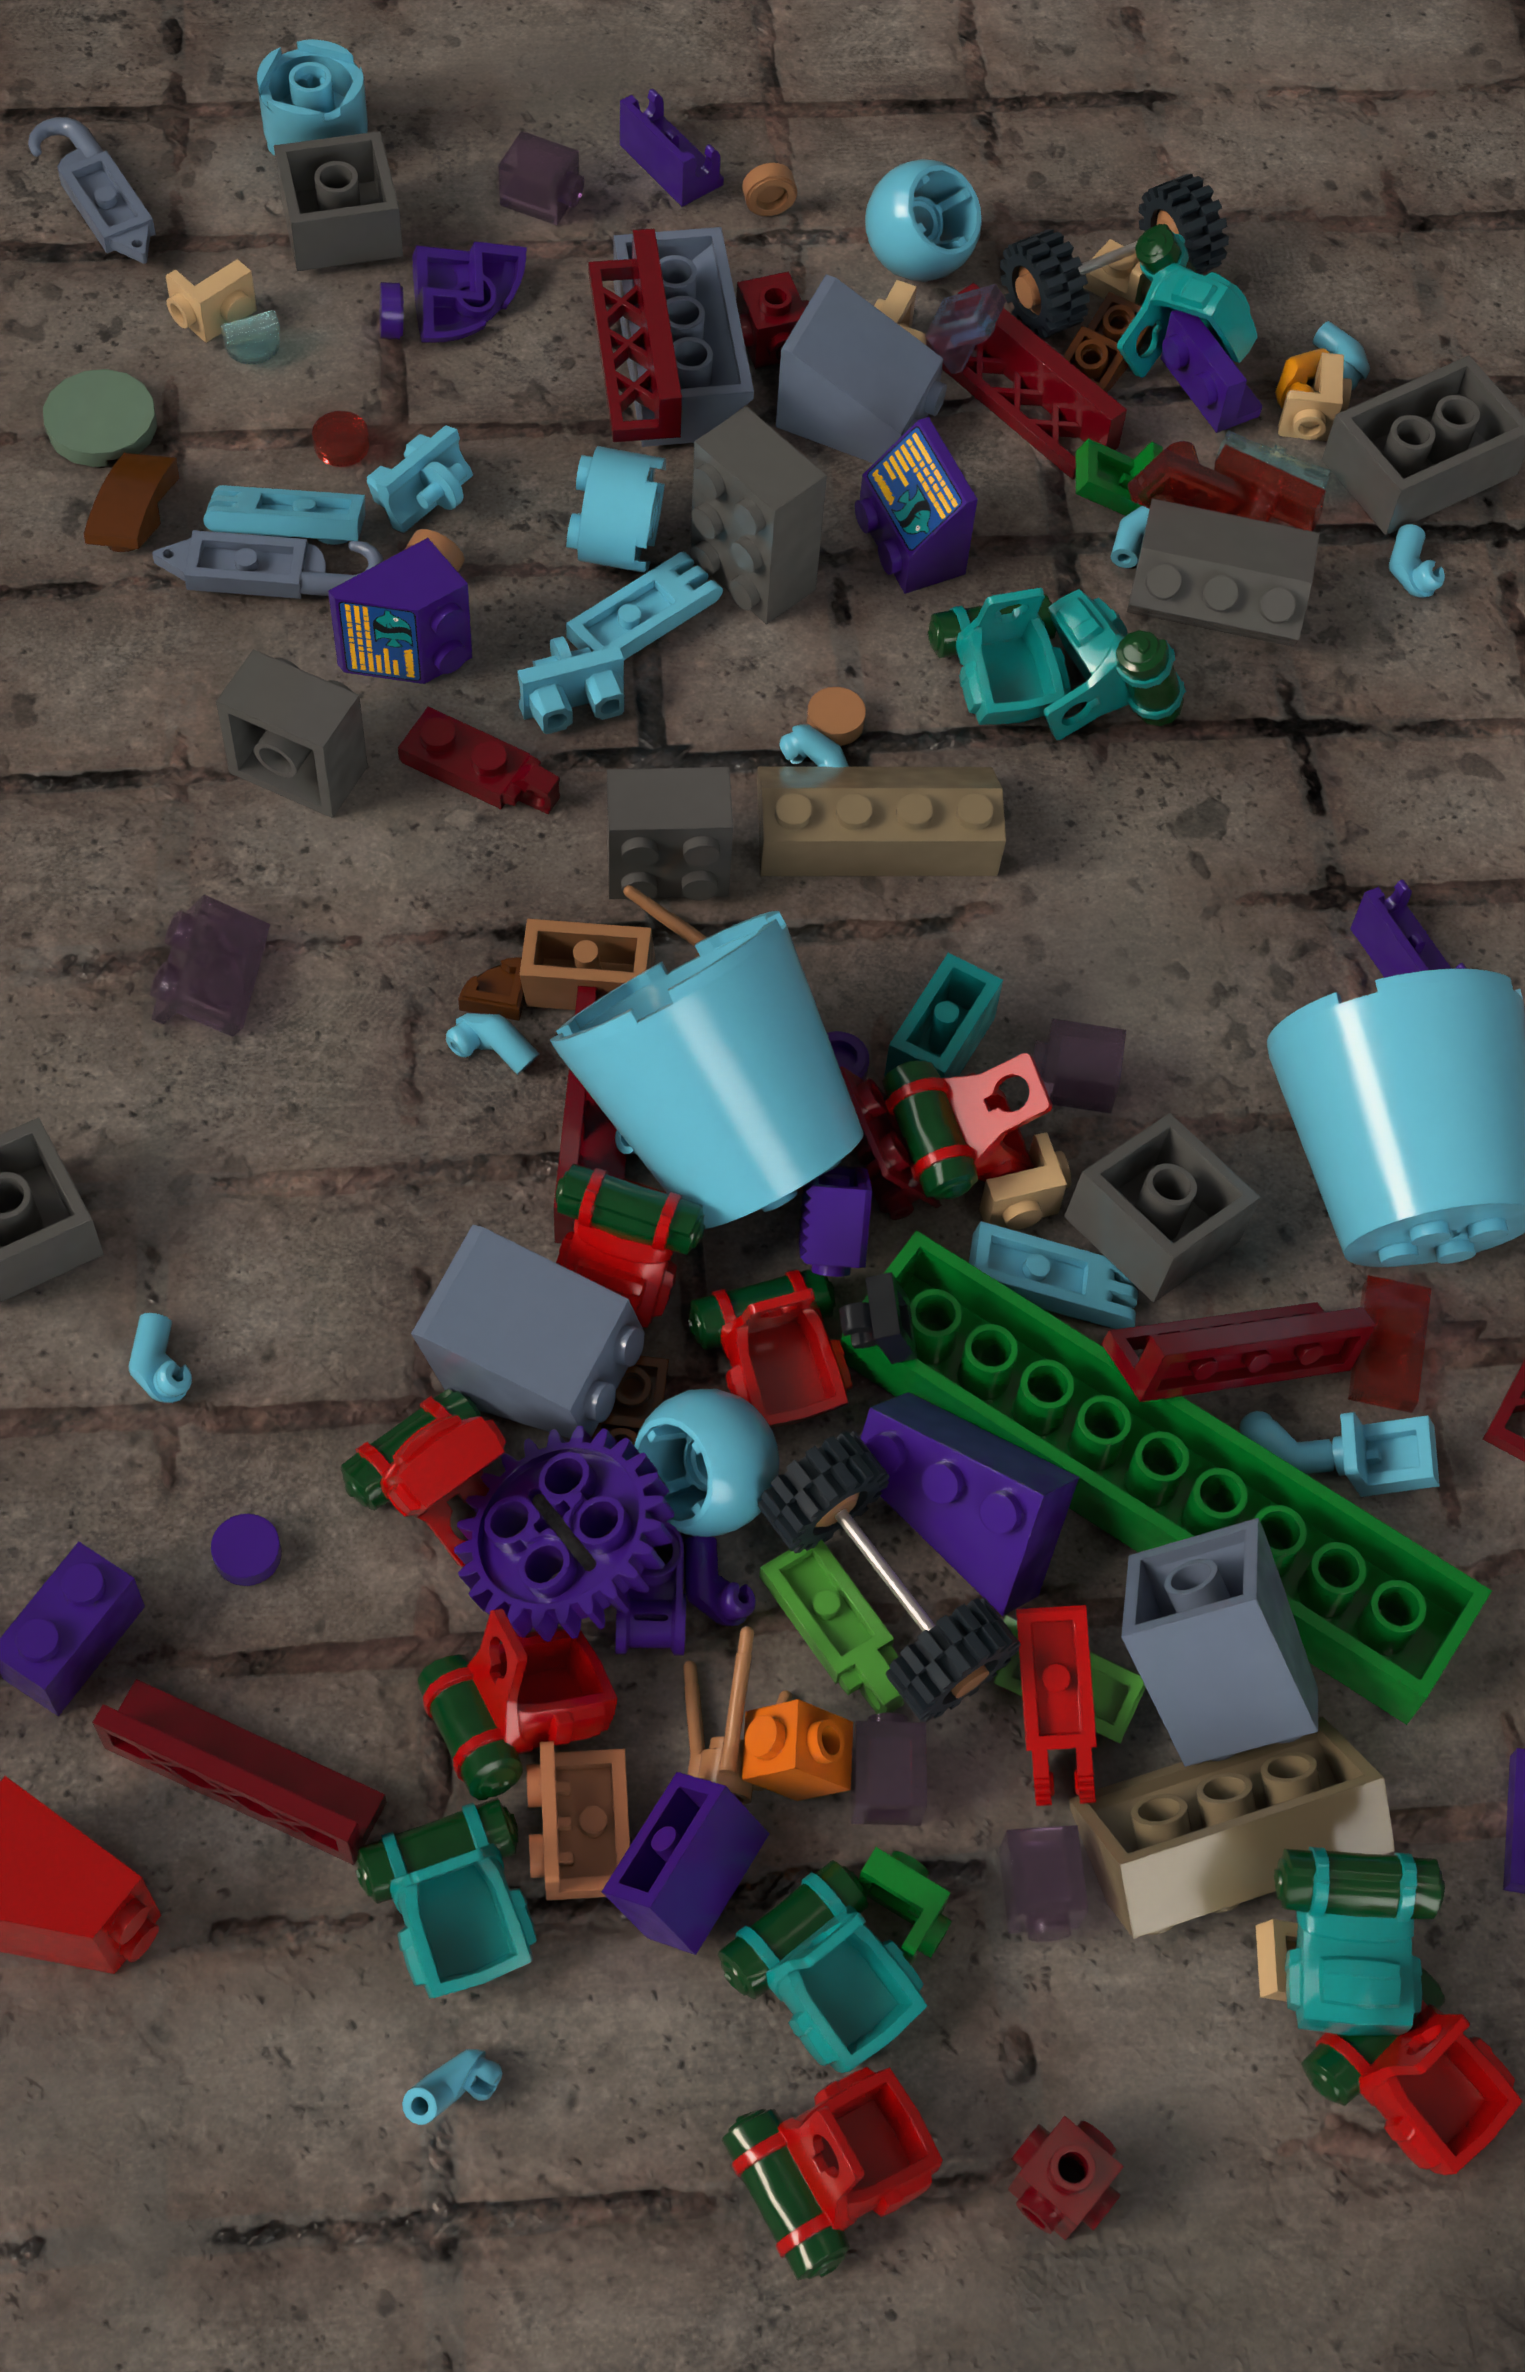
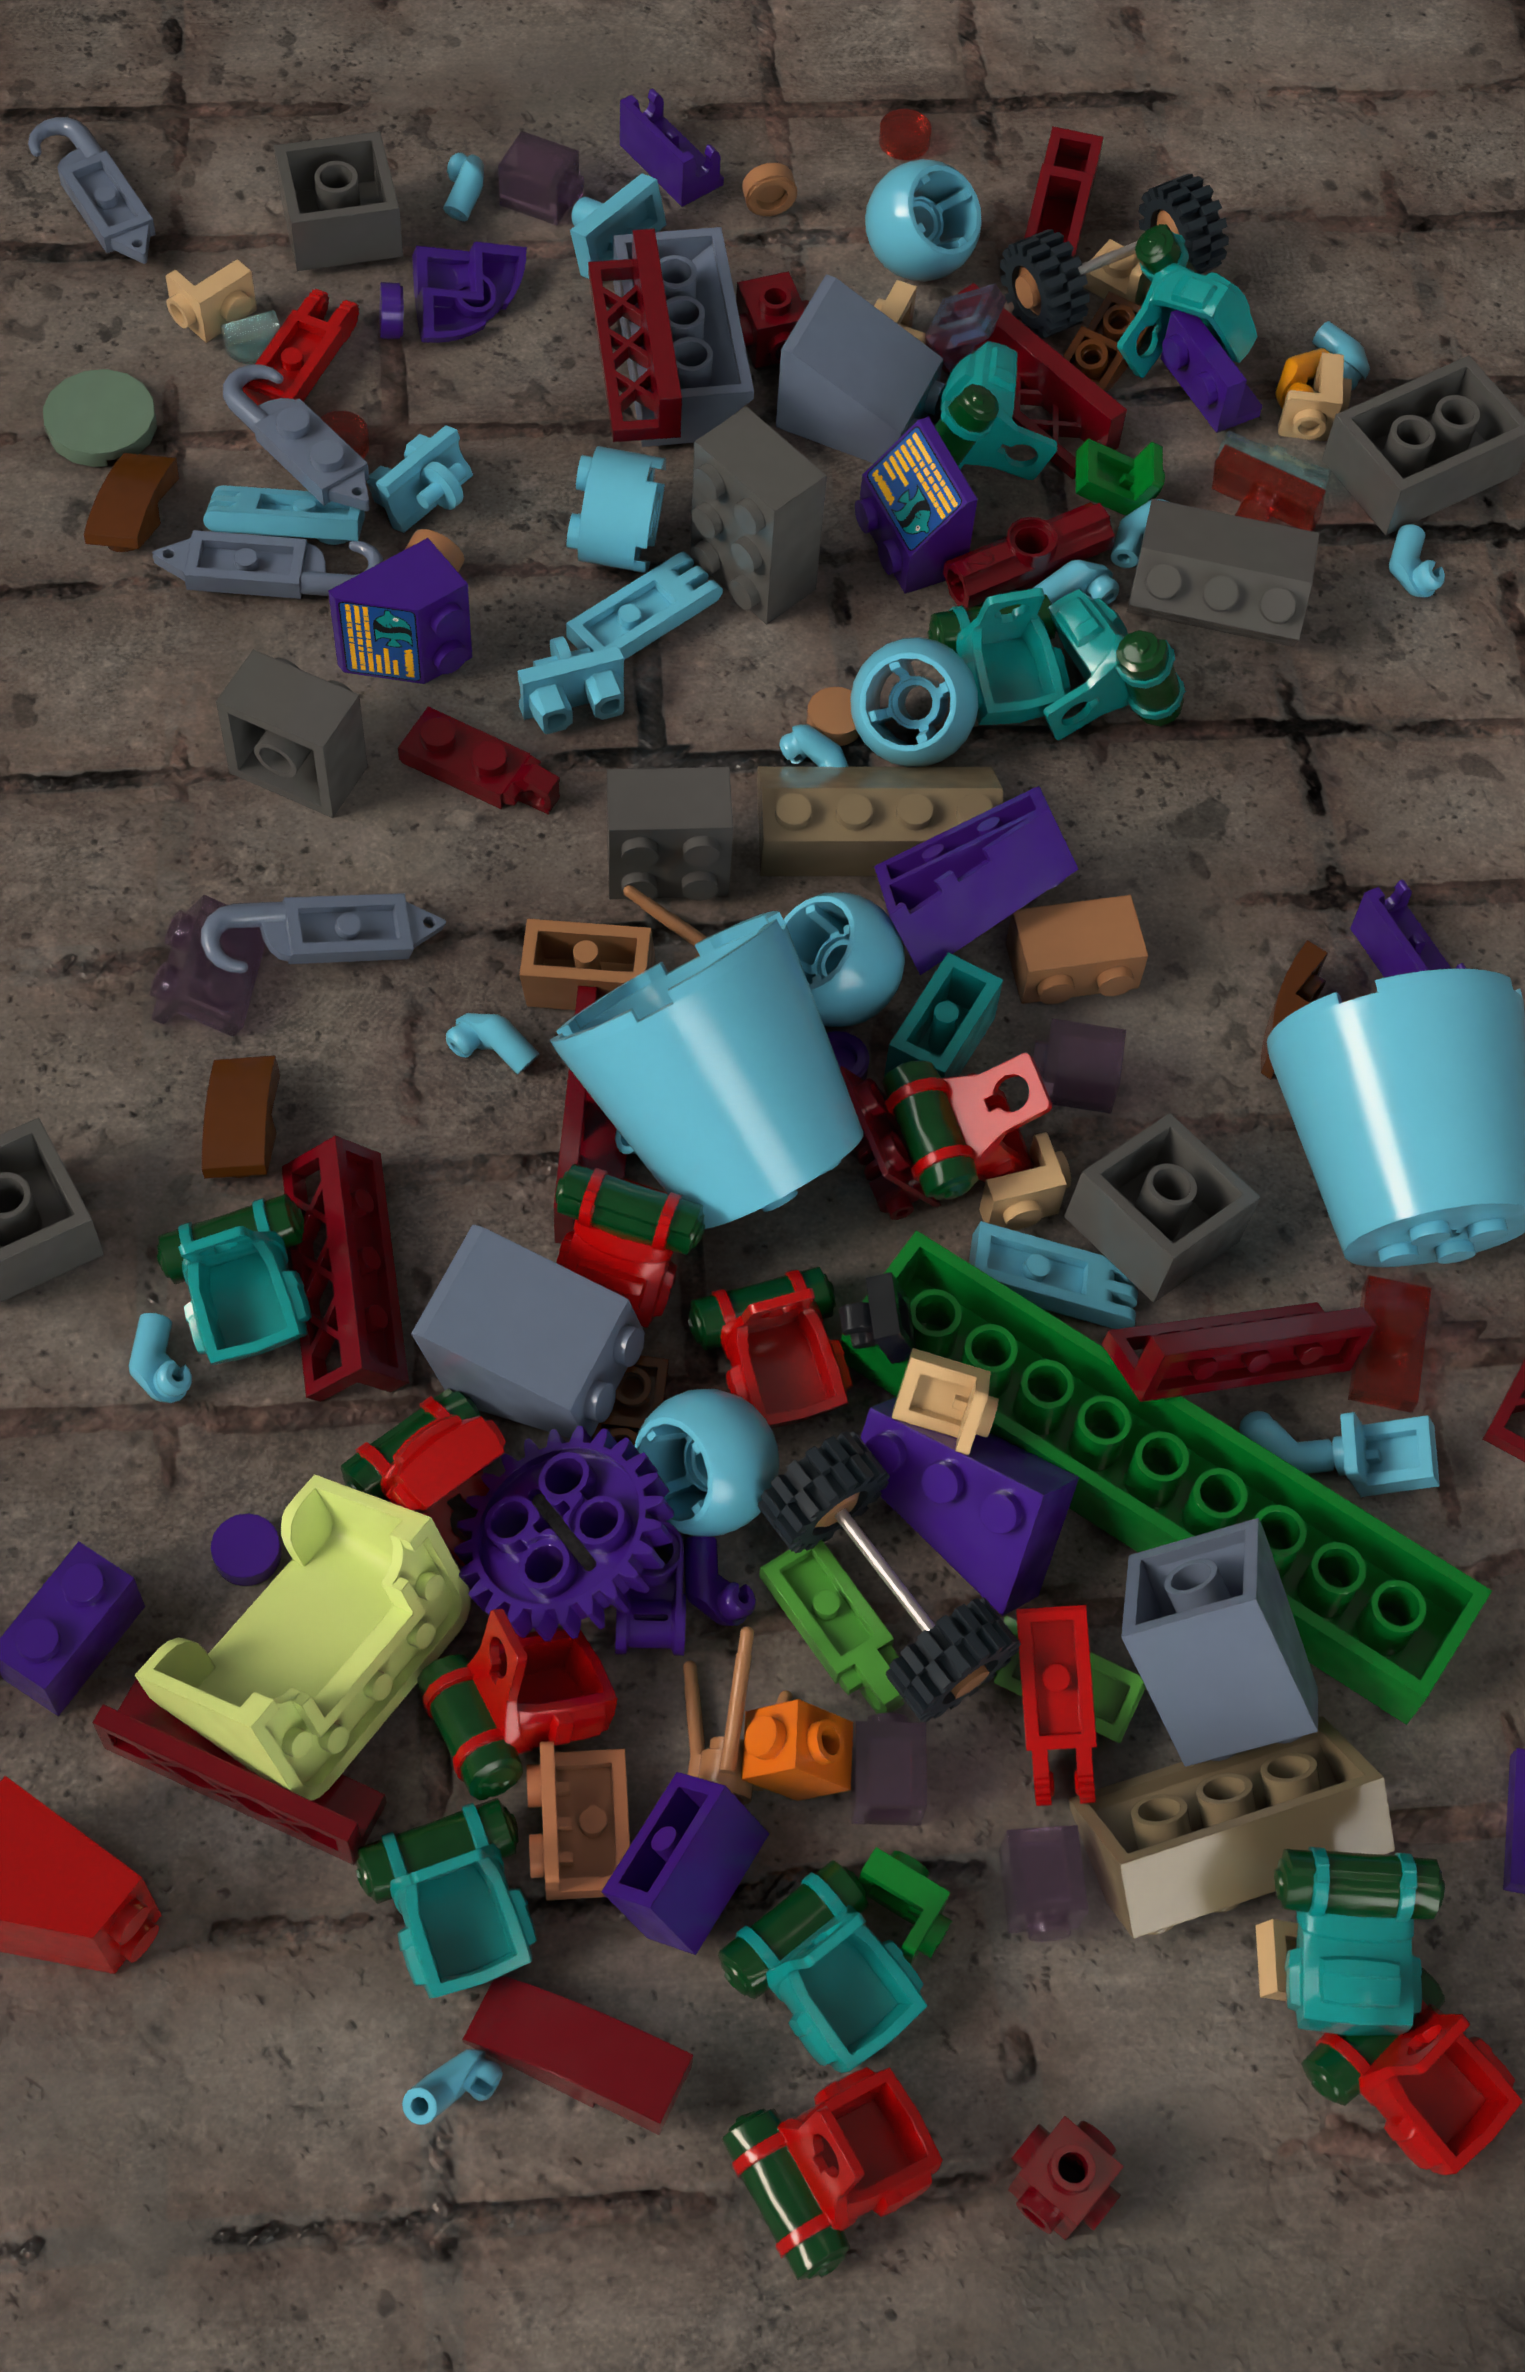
medium azure brick [257,39,368,156] -> none
reddish brown tile [458,957,525,1021] -> none
dark purple brick [798,1166,872,1277] -> none
clear red tile [1127,441,1252,516] -> none
none -> yellowish green windscreen [135,1474,471,1801]
none -> teal piece [157,1193,312,1365]
none -> sand blue plate [201,893,446,973]
none -> reddish brown slope [202,1055,280,1179]
none -> sand blue plate [223,364,370,511]
none -> red hinge [243,288,360,405]
none -> dark red fence [282,1135,409,1402]
none -> medium azure arm [443,153,484,221]
none -> dark red slope [462,1975,693,2135]
none -> medium azure tile [570,173,667,279]
none -> medium azure wheel [784,892,905,1027]
none -> medium azure wheel [850,637,978,767]
none -> dark purple wedge [874,786,1079,975]
none -> clear red tile [879,109,932,160]
none -> tan bracket [892,1348,999,1455]
none -> teal piece [935,341,1057,480]
none -> dark red piece [943,502,1115,608]
none -> medium nougat brick [1006,895,1148,1004]
none -> dark red slope [1024,126,1104,258]
none -> medium azure arm [1032,560,1119,605]
none -> reddish brown slope [1261,940,1328,1080]

